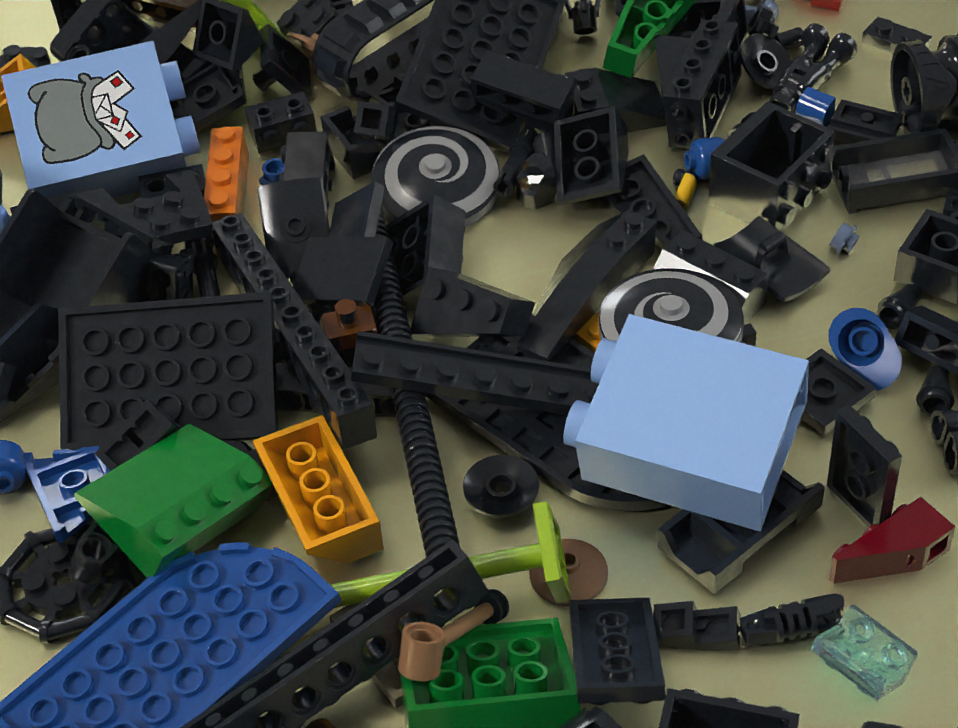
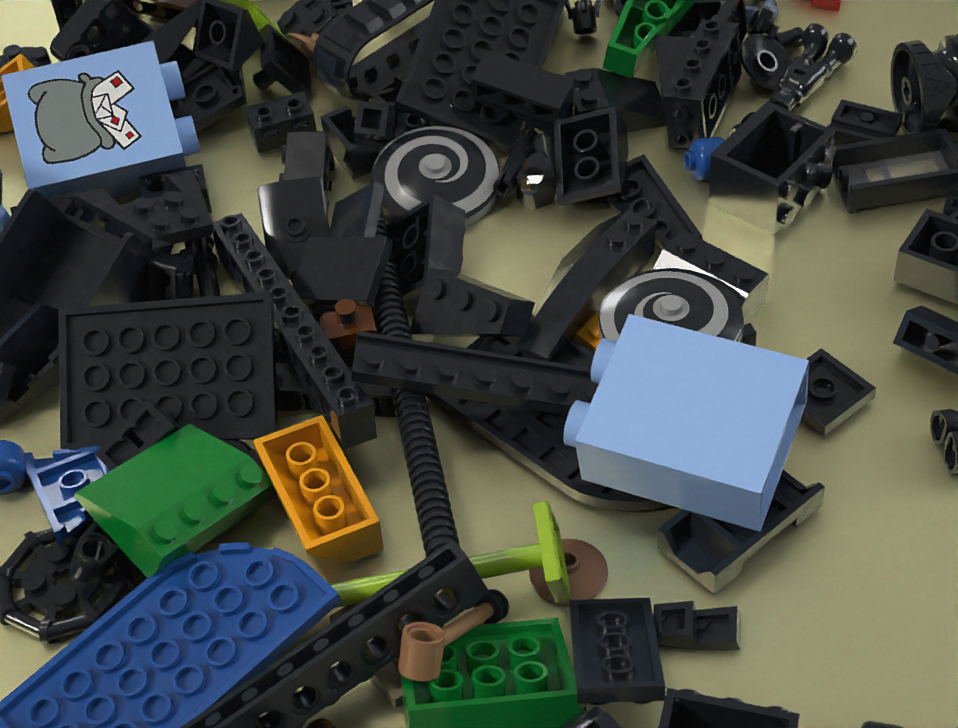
orange brick [204,126,249,237] -> none
blue plate [259,158,285,186] -> none
black dish [463,455,539,518] -> none
yellow arm [673,169,697,209] -> none
black shield [713,216,831,302] -> none
black hinge [739,593,844,646] -> none
blue brick [795,87,836,127] -> none
clear light blue bracket [810,604,918,701] -> none
black plate [827,404,902,527] -> none
sand blue plate [829,222,860,255] -> none
blue piece [829,308,902,391] -> none
dark red slope [829,496,956,584] -> none
black plate [862,17,932,53] -> none
black cone [877,284,922,329] -> none
black cone [916,365,955,417] -> none

